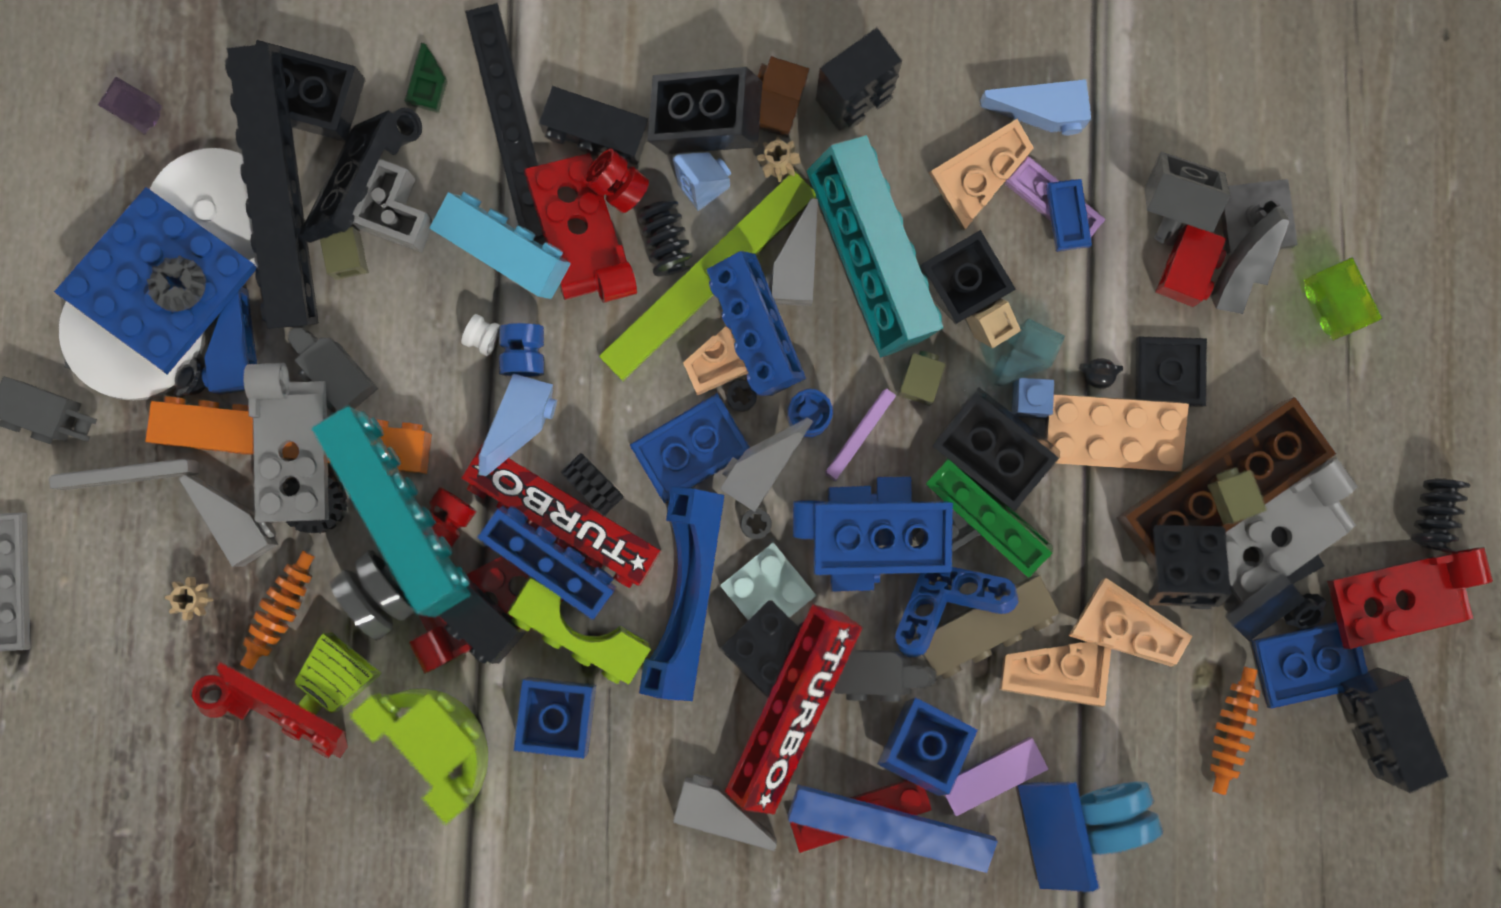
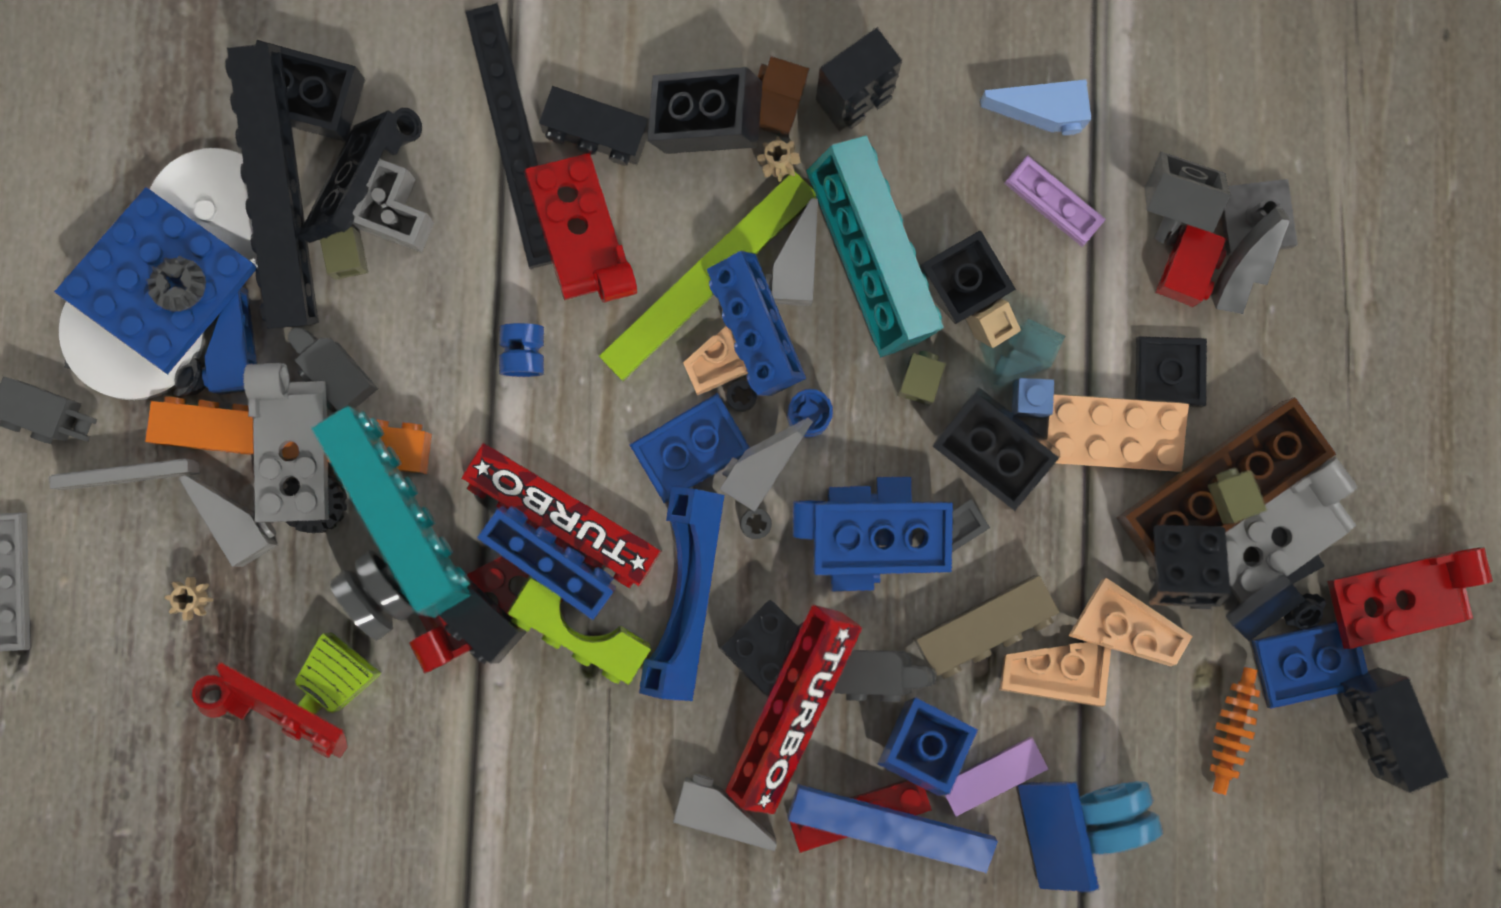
clear purple brick [98,77,163,134] -> none
orange piece [240,550,315,670] -> none
lime piece [349,688,488,826] -> none
dark green tile [404,43,448,113] -> none
medium azure brick [429,192,571,299] -> none
red wheel [429,487,477,549] -> none
white wheel [461,314,500,356] -> none
light blue slope [479,374,557,476] -> none
blue brick [514,677,596,759] -> none
black tyre [561,453,624,516] -> none
red wheel [584,149,649,213] -> none
black piece [638,201,693,277] -> none
light blue slope [673,152,731,211] -> none
light aqua plate [720,542,817,620] -> none
lavender tile [825,389,896,482] -> none
blue beam [895,567,1019,658] -> none
green fence [926,458,1053,578] -> none
light nougat wing [928,119,1034,231] -> none
blue tile [1046,178,1092,252] -> none
black piece [1079,358,1123,389] -> none
clear neon green brick [1304,257,1382,340] -> none
black piece [1411,478,1471,553] -> none

